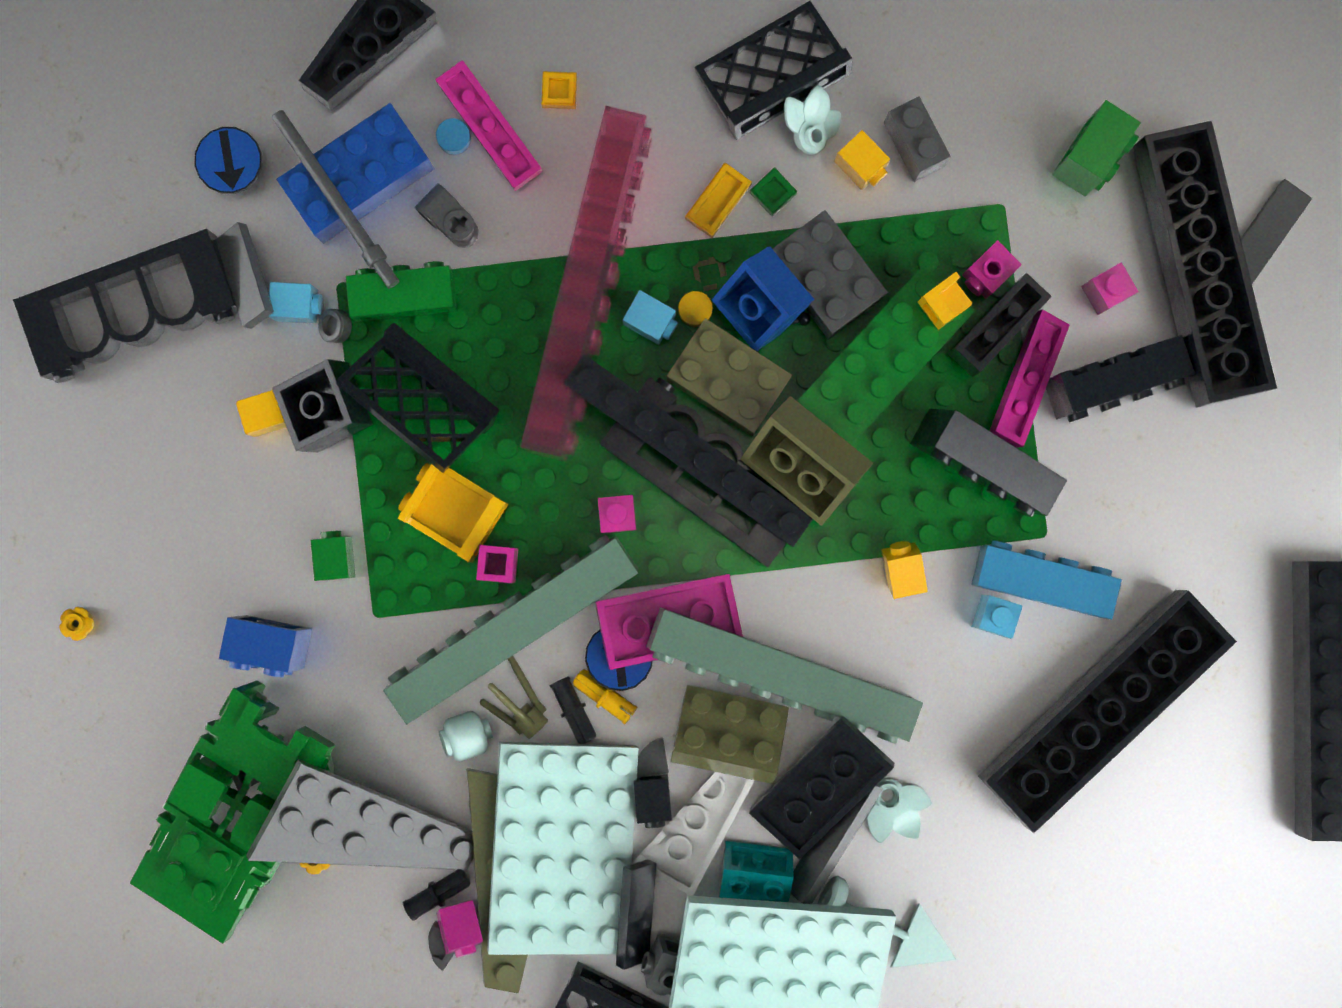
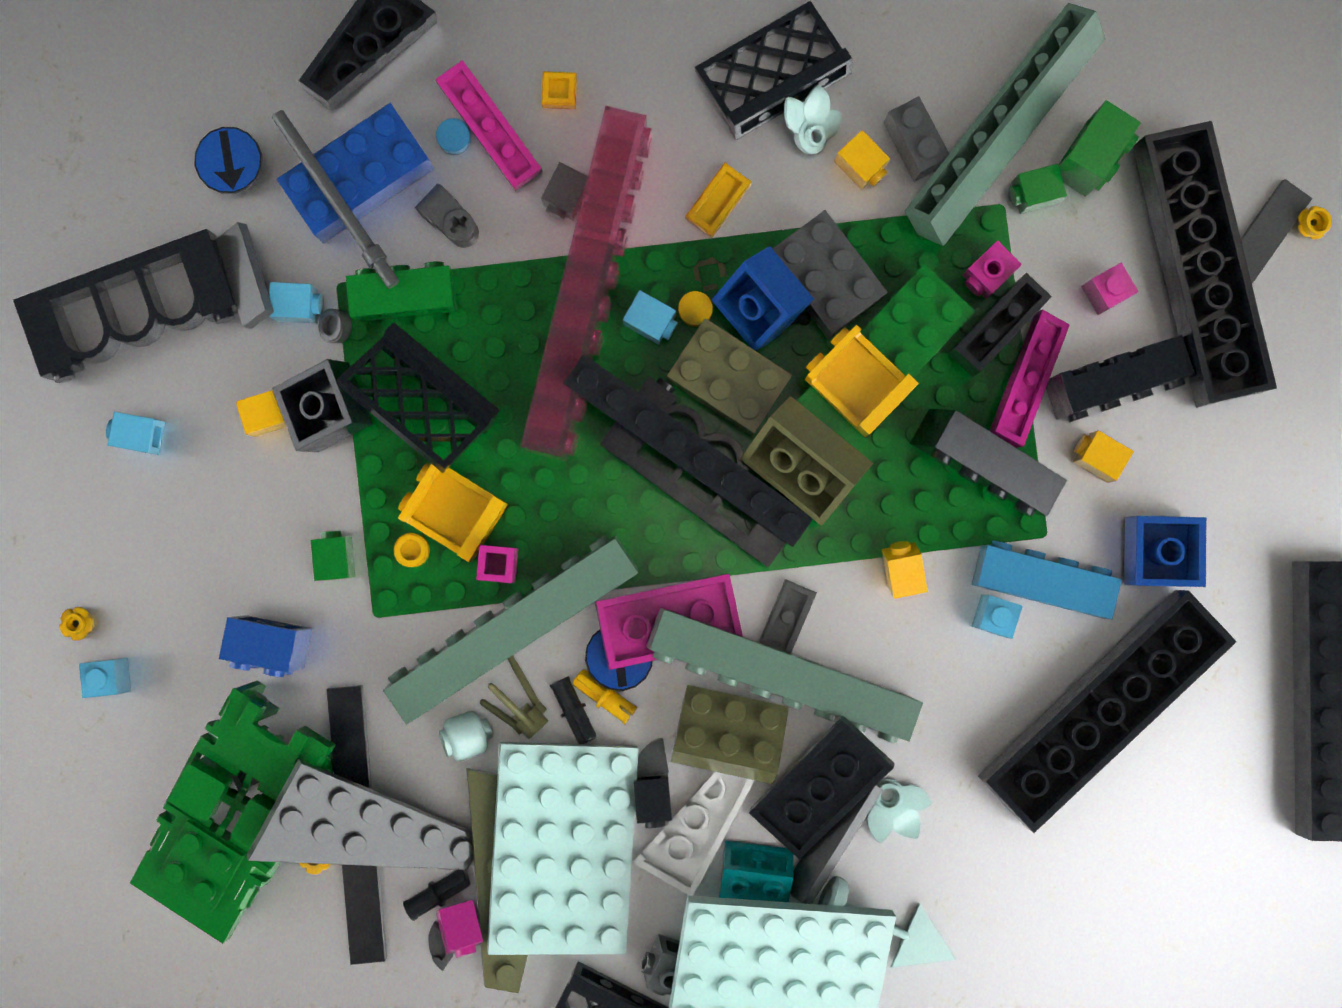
dark pink brick [598,495,637,533] -> none
black tile [616,859,657,970] -> none
green tile [749,167,798,217] -> none
yellow panel [918,271,972,330] -> none
none -> medium azure brick [79,658,131,698]
none -> medium azure brick [106,412,165,455]
none -> black tile [326,685,387,965]
none -> yellow tile [394,533,430,567]
none -> dark grey brick [541,162,592,221]
none -> dark grey tile [758,579,817,654]
none -> yellow panel [805,325,919,437]
none -> sand green brick [905,3,1106,246]
none -> green brick [1009,163,1067,214]
none -> yellow brick [1073,430,1134,483]
none -> blue brick [1124,516,1207,587]
none -> yellow plate [1298,206,1332,240]

